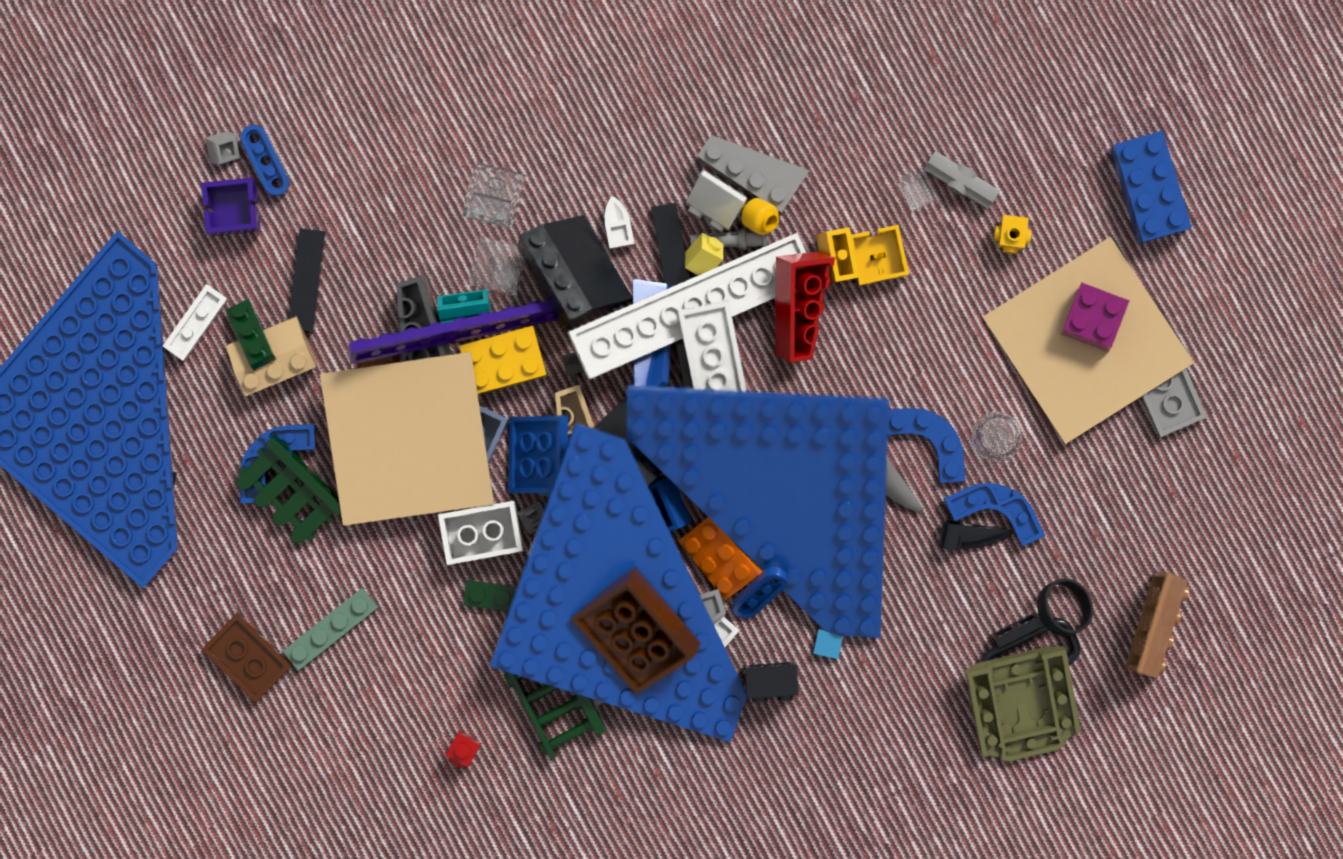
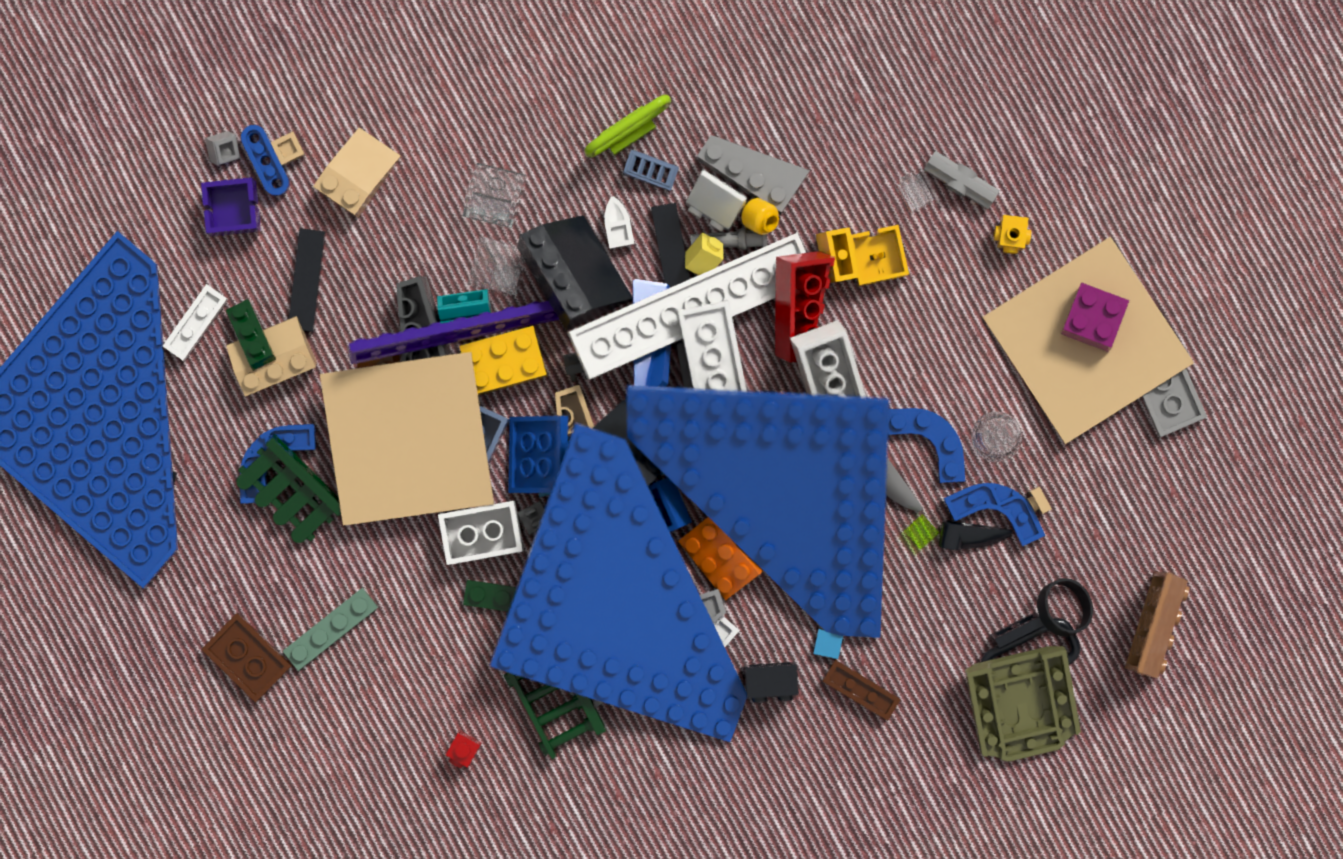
reddish brown slope [571,567,700,694] -> none
blue plate [733,567,787,618] -> none
blue brick [1109,130,1192,245] -> none
none -> tan plate [270,132,305,166]
none -> tan slope [313,128,401,218]
none -> lime bar [584,94,671,158]
none -> sand blue slope [623,149,679,191]
none -> white brick [790,320,866,397]
none -> reddish brown plate [822,659,901,721]
none -> clear neon green tile [903,514,939,550]
none -> tan plate [1027,487,1052,514]

